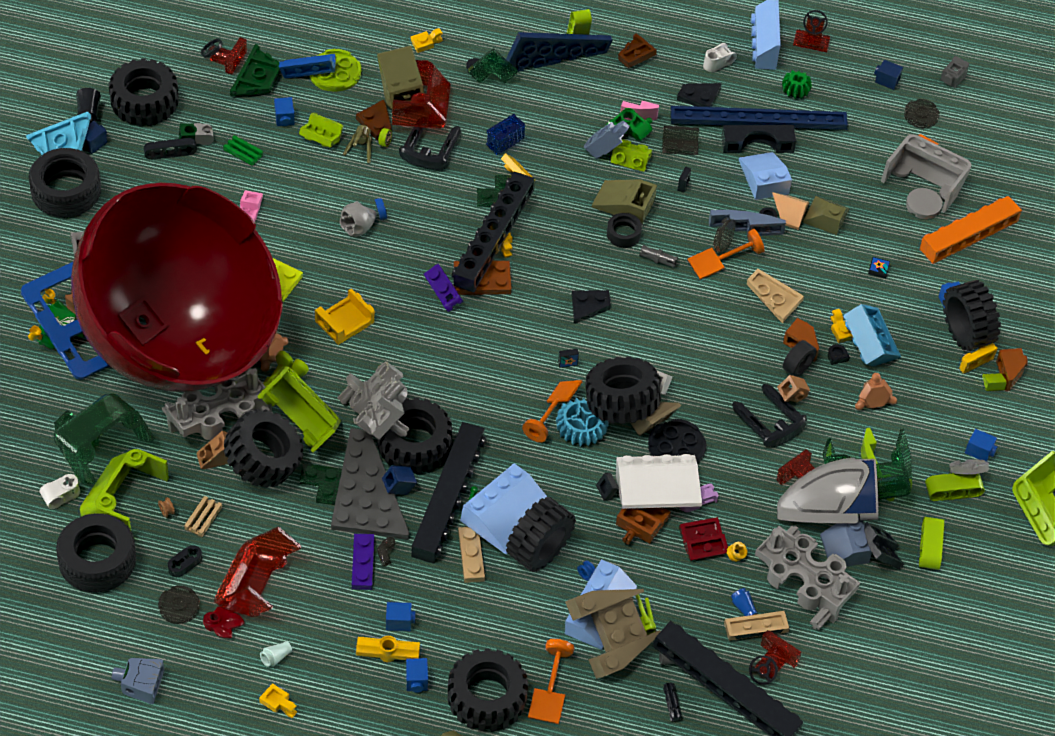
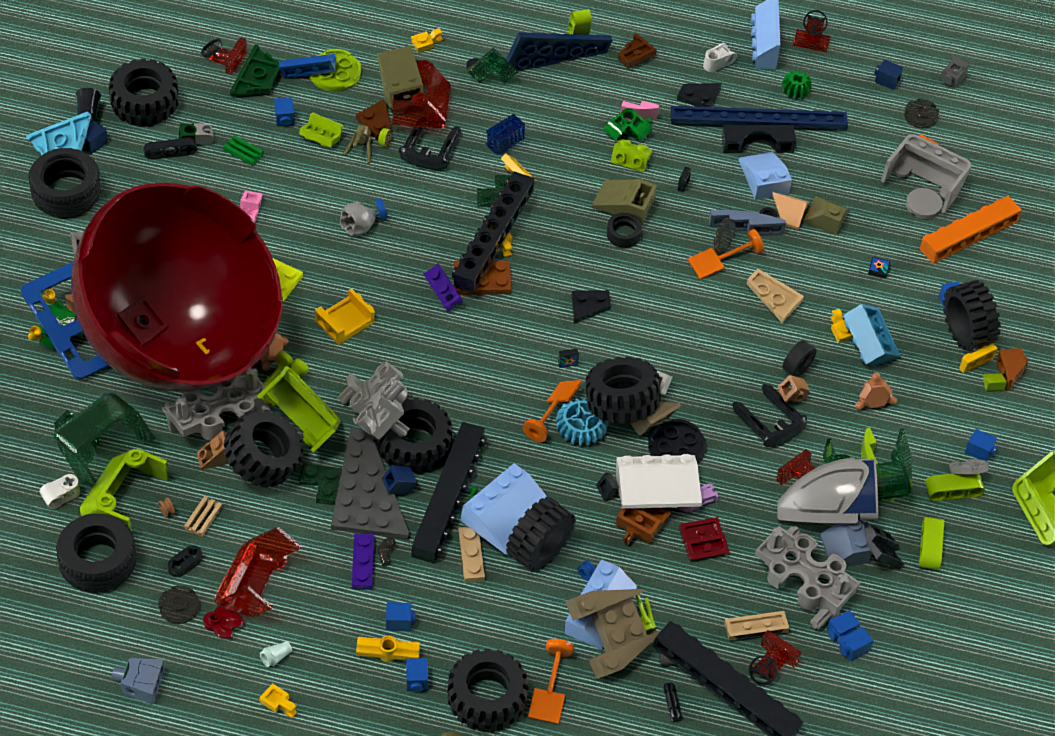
sand blue piece [584,121,629,158] -> none
dark grey pin [639,245,678,268] -> none
clear smoke panel [662,126,699,155] -> none
yellow bush [727,542,747,562] -> none
blue cone [731,588,758,616] -> none
dark orange slope [783,318,819,362] -> none
black tile [827,344,850,365] -> none
none -> blue piece [827,610,874,662]

